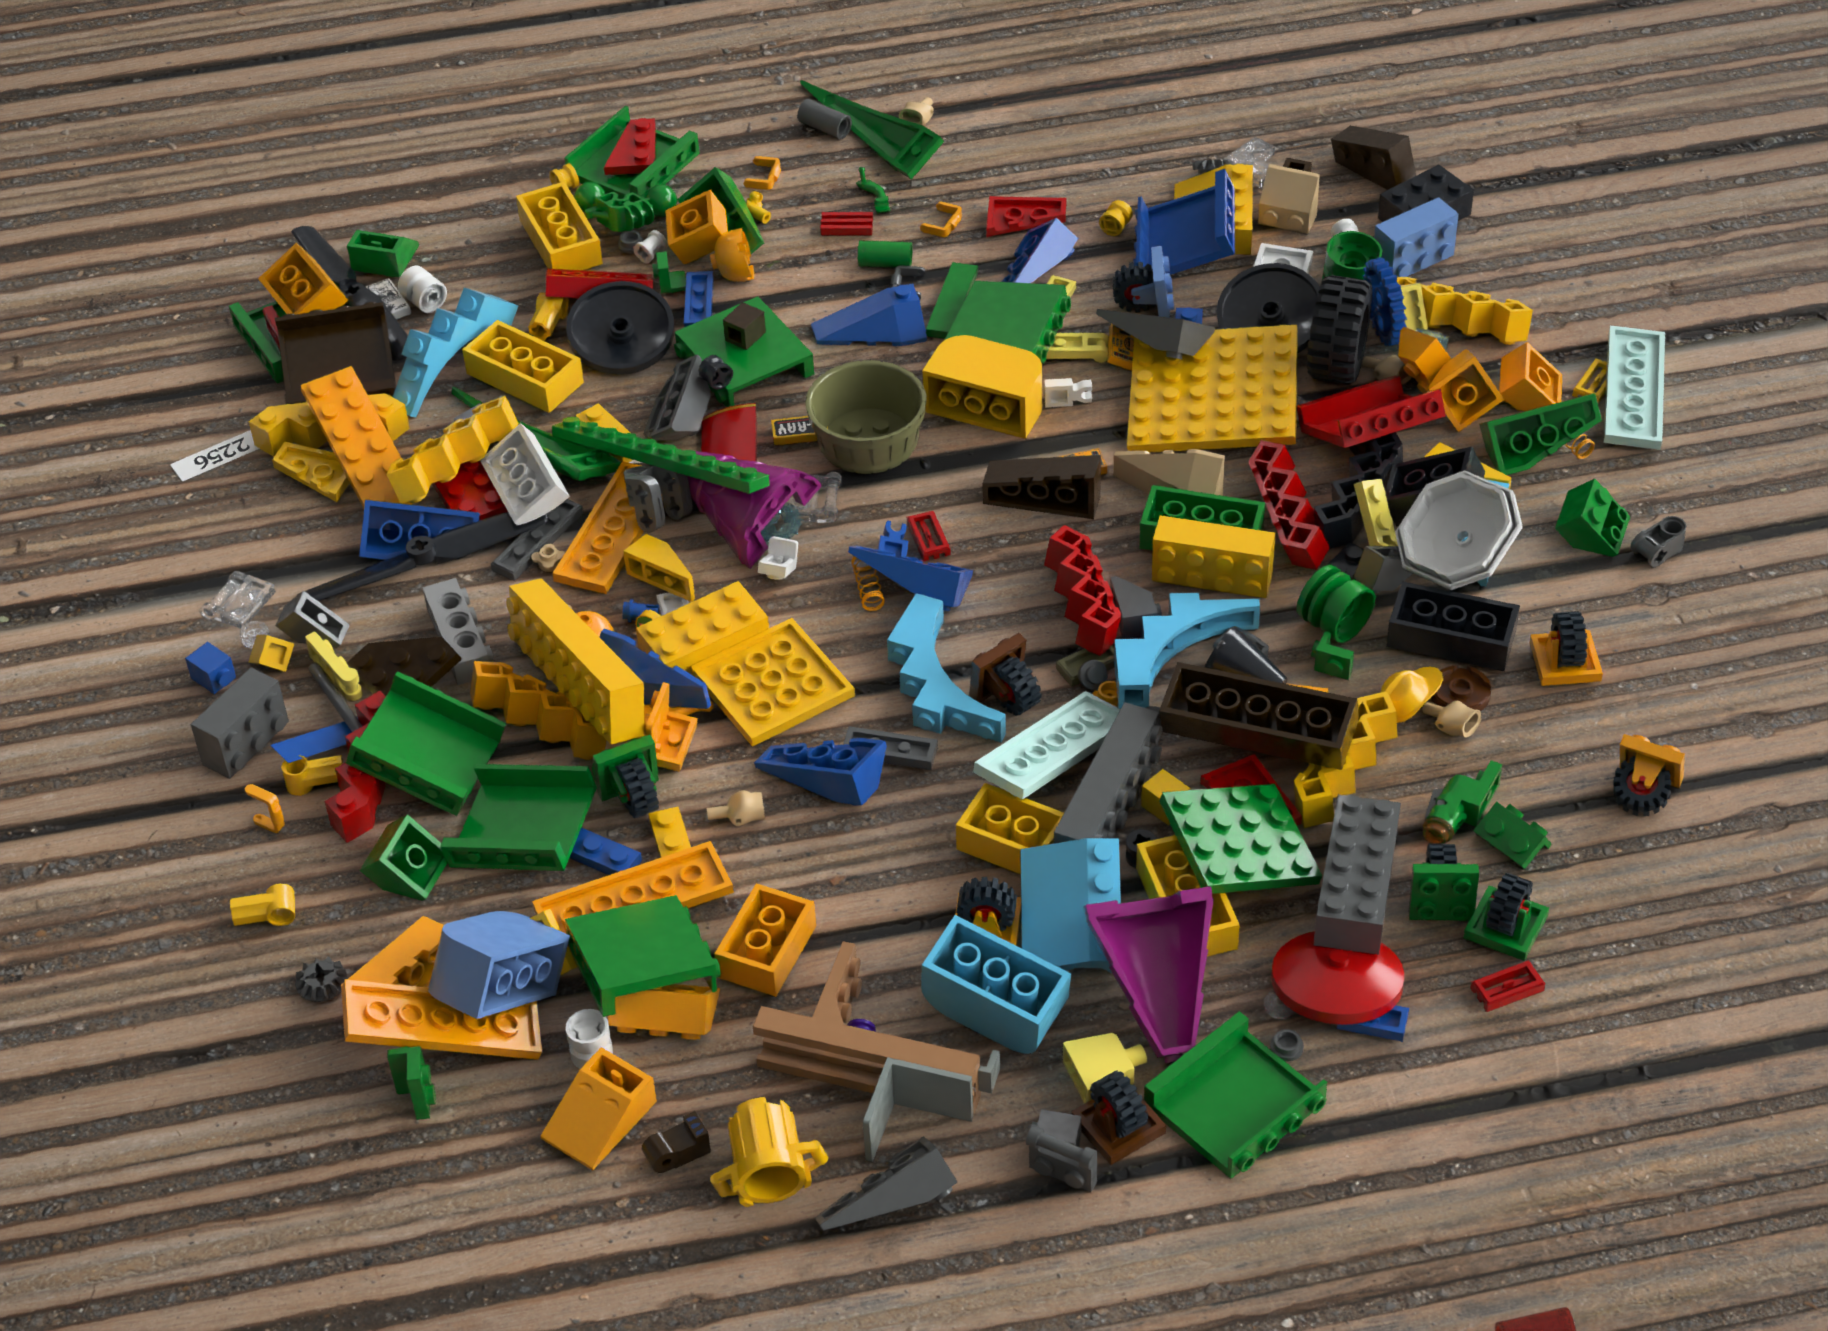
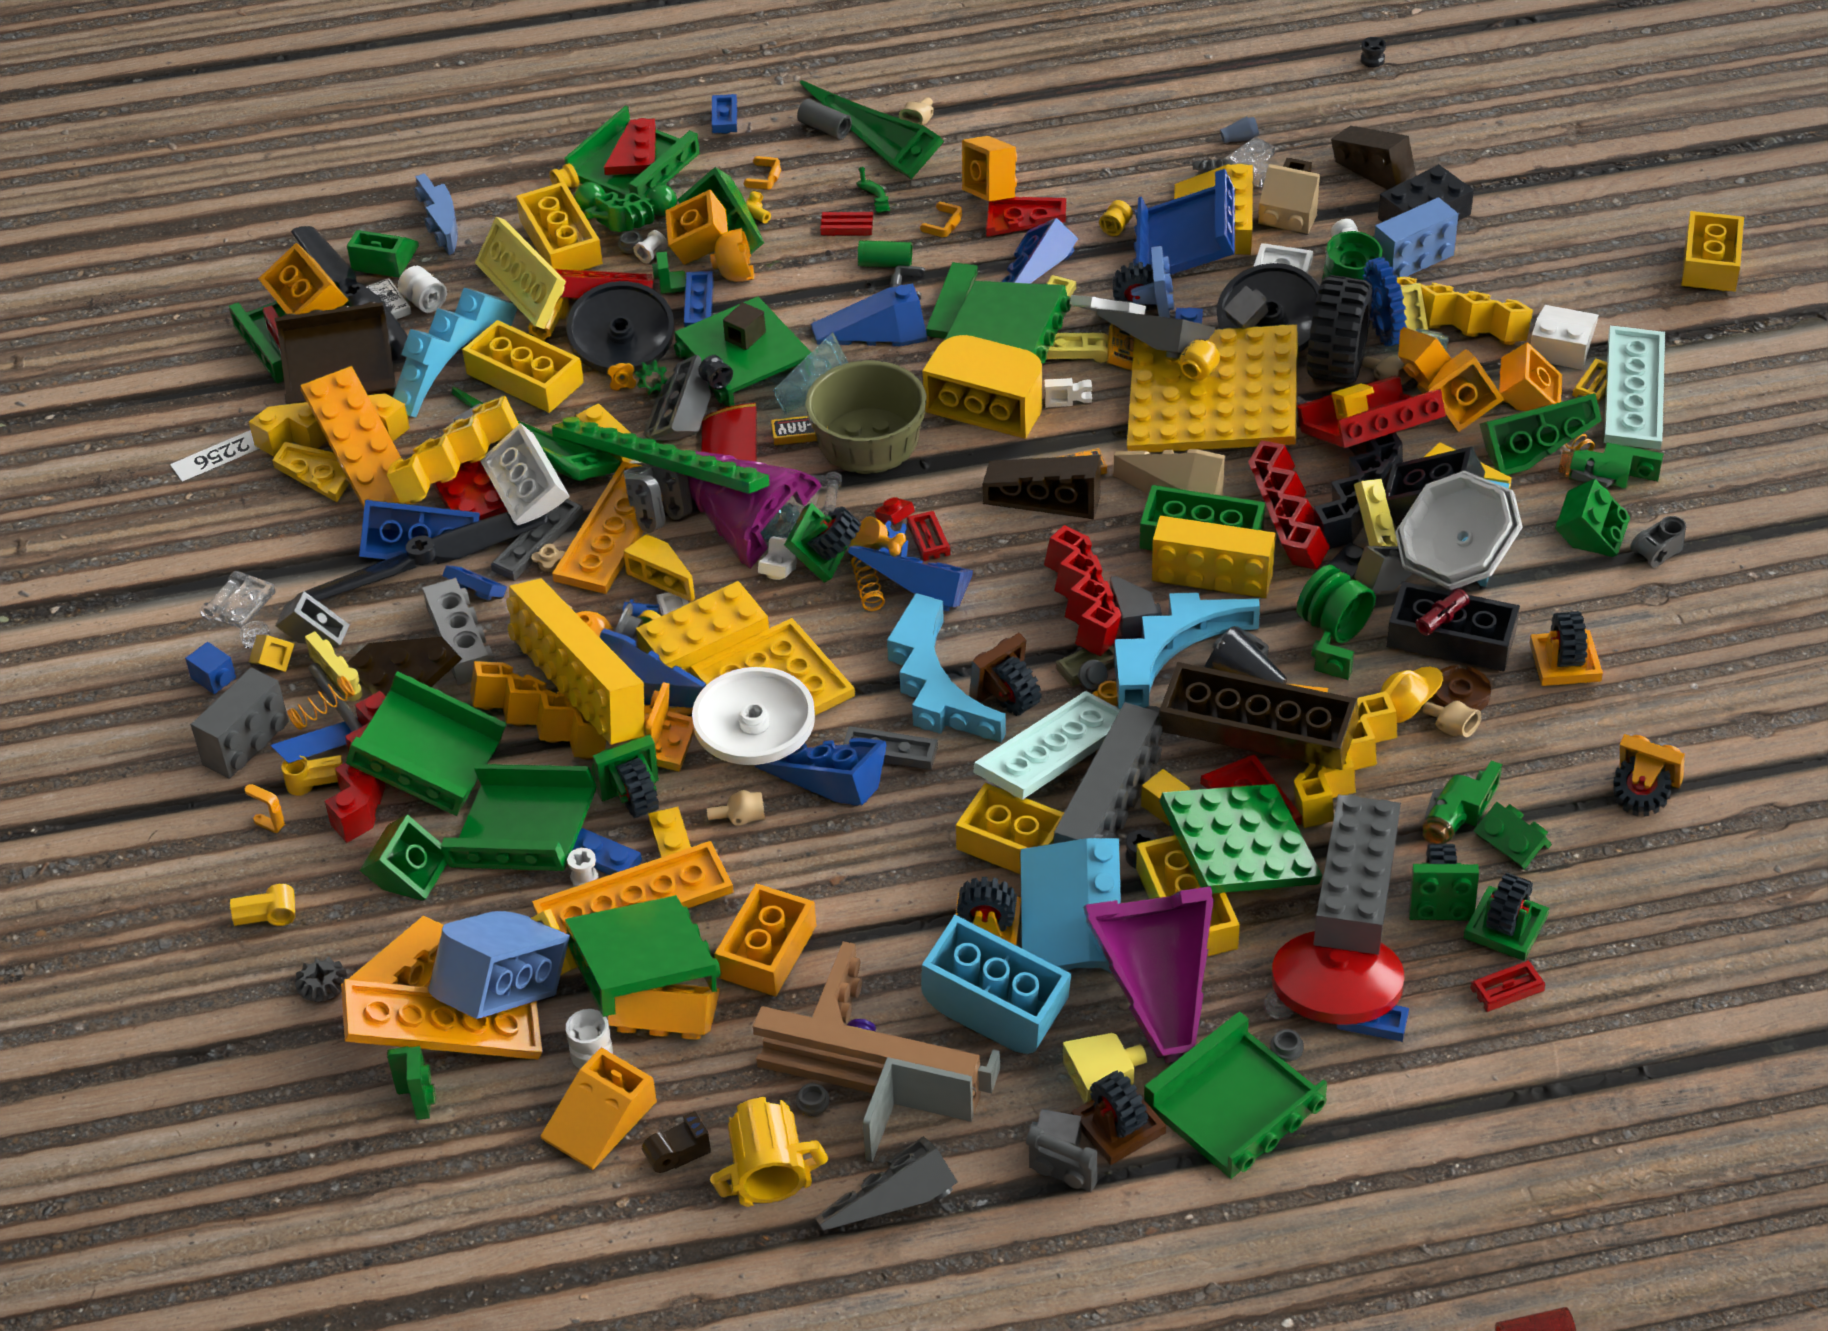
none -> light orange piece [287,676,355,730]
none -> medium blue slope [414,173,458,255]
none -> blue plate [442,565,507,600]
none -> light yellow plate [475,217,566,329]
none -> white bush [567,848,599,887]
none -> light orange plate [608,363,636,391]
none -> dark grey piece [615,603,643,642]
none -> green gear [635,360,668,395]
none -> white dish [692,667,815,765]
none -> blue plate [712,94,737,134]
none -> clear light blue wing [773,332,848,414]
none -> plate [784,503,861,583]
none -> dark grey plate [796,1083,829,1116]
none -> light orange piece [849,516,906,557]
none -> red plate [874,497,915,525]
none -> light orange brick [962,136,1017,201]
none -> white tile [1070,295,1146,315]
none -> yellow head [1179,339,1220,380]
none -> sand blue cone [1220,116,1259,144]
none -> flat silver brick [1224,286,1269,329]
none -> yellow panel [1332,383,1374,420]
none -> black wheel [1360,37,1386,67]
none -> dark red pin [1416,588,1469,636]
none -> white slope [1530,305,1599,370]
none -> green plate [1558,442,1664,489]
none -> yellow brick [1681,211,1744,292]

